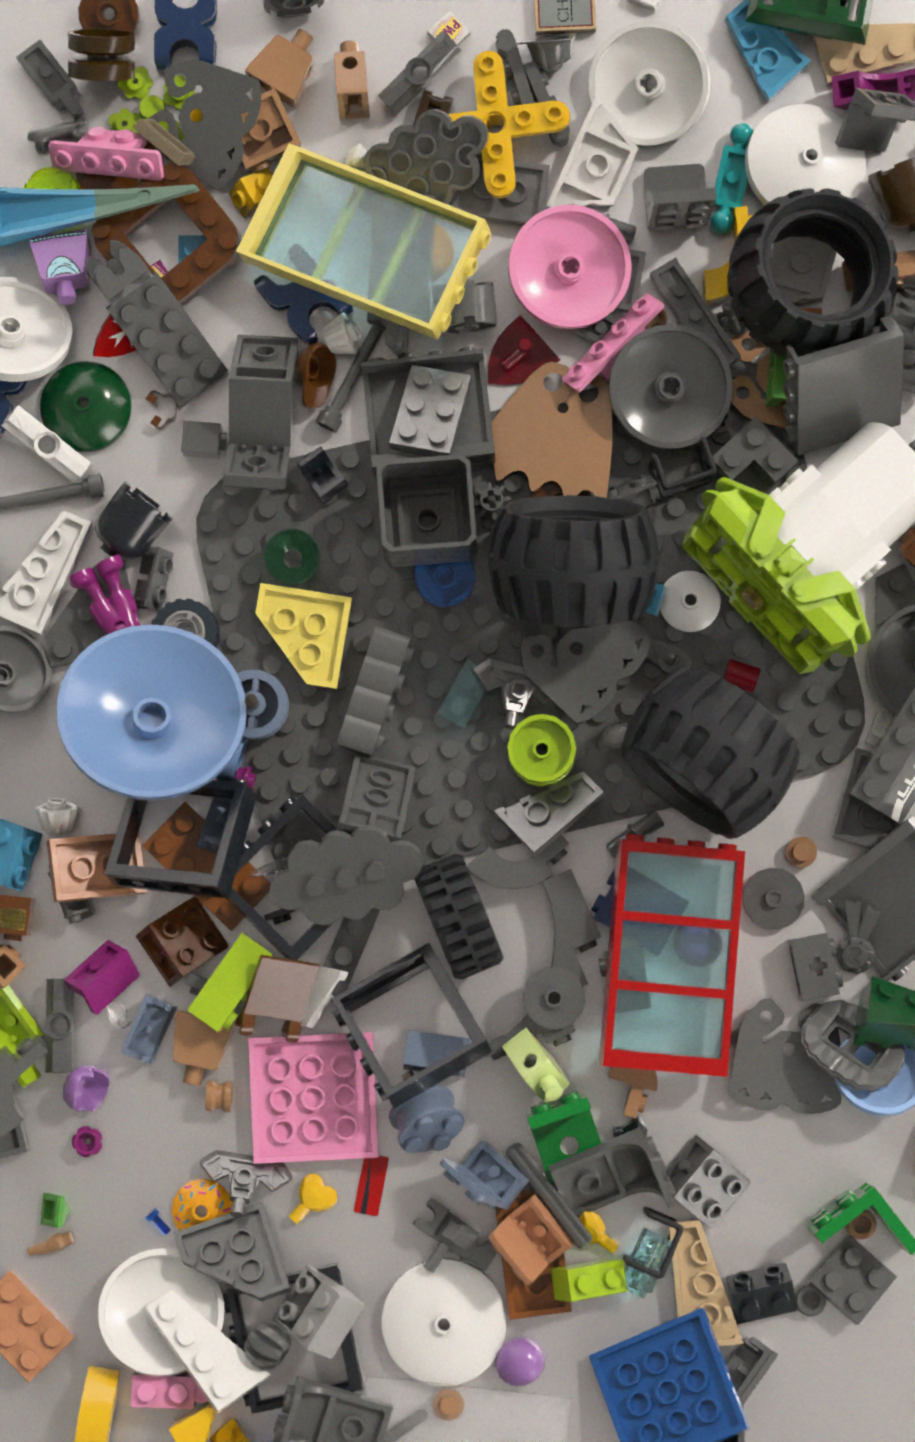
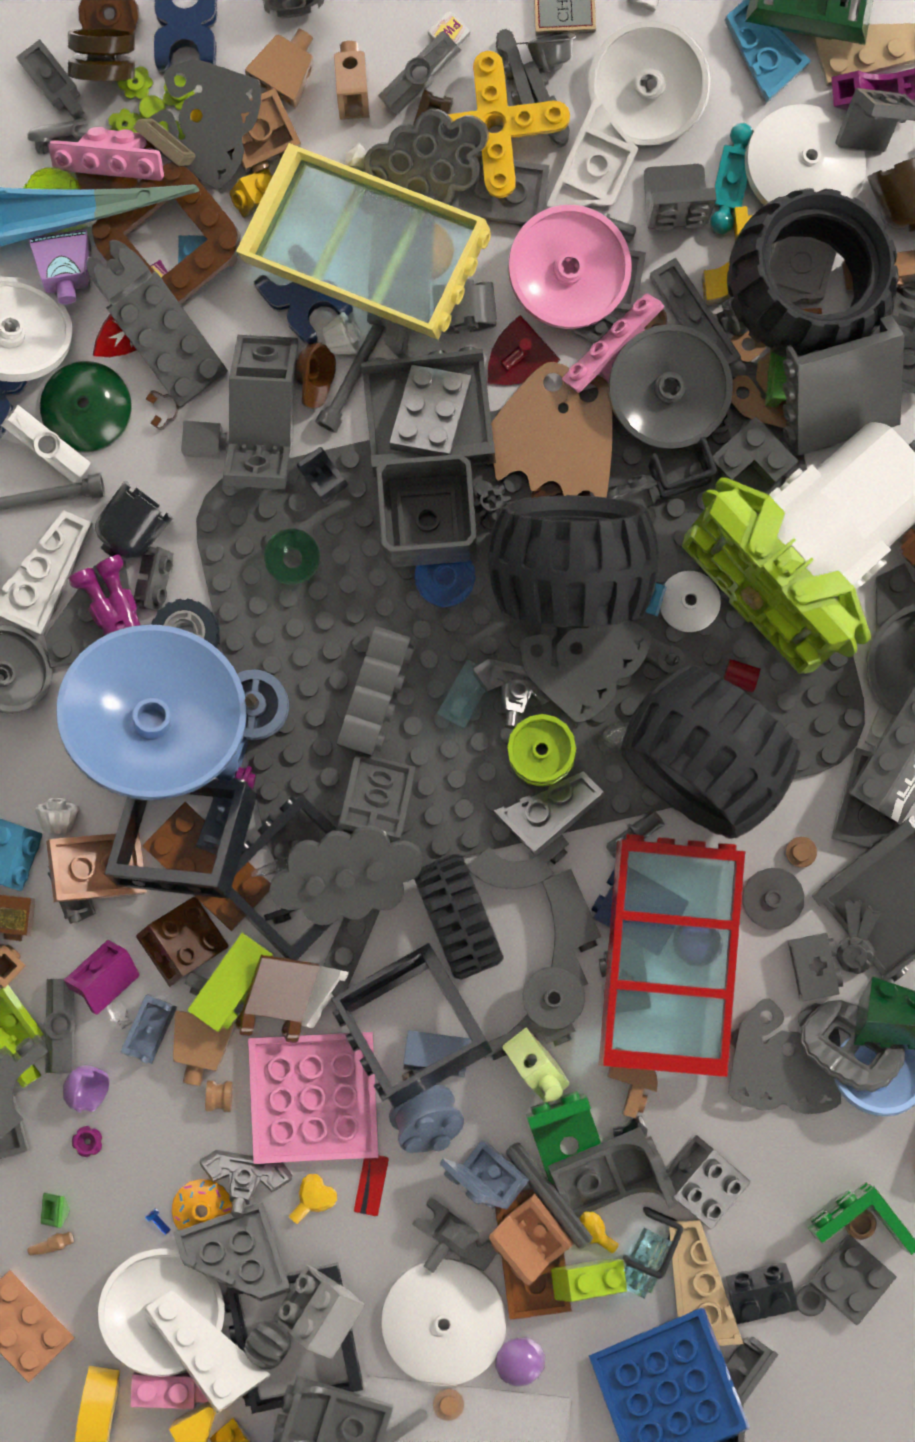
light yellow plate [255,583,352,690] -> none

